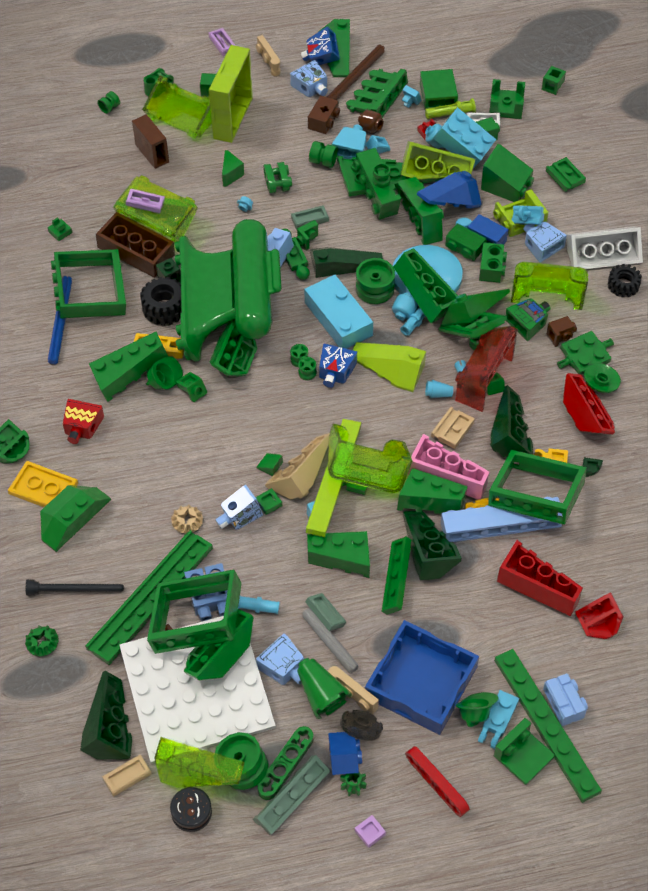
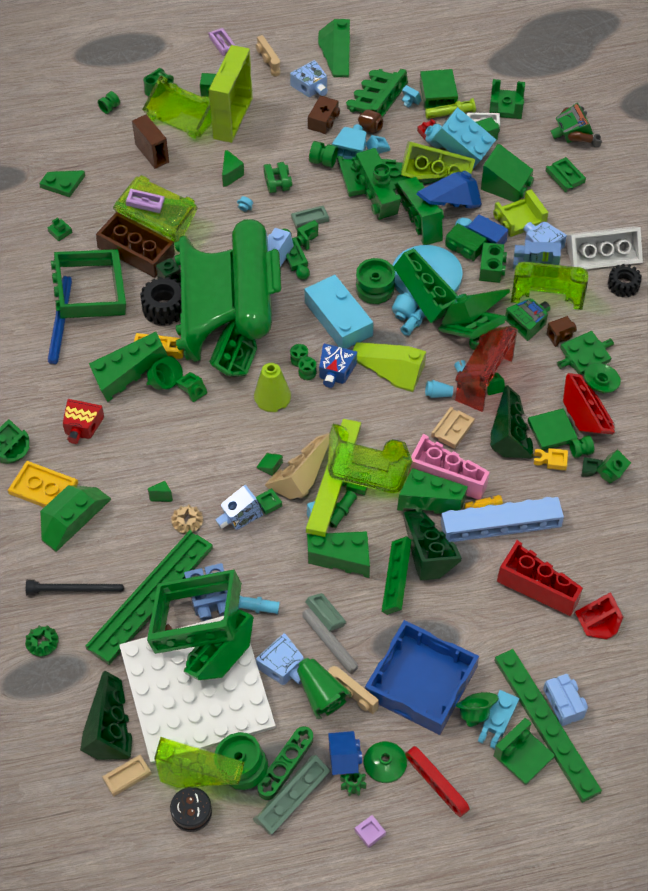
blue torso [301,26,340,65] -> none
dark green wedge [310,247,383,278] -> none
reddish brown axle [327,44,385,100] -> none
clear smoke tile [340,710,383,741] -> none
green window [488,450,587,525] -> none
medium azure hips [511,206,544,225] -> none
green brick [541,66,566,95] -> none
none -> green wing [39,170,85,198]
none -> green slope [147,481,173,502]
none -> lime cone [254,363,291,412]
none -> green pin [329,491,357,528]
none -> green dish [364,741,407,783]
none -> medium blue hips [513,240,561,279]
none -> green tile [528,408,578,451]
none -> torso [550,103,602,147]
none -> green wheel [569,435,595,458]
none -> green brick [596,449,631,484]

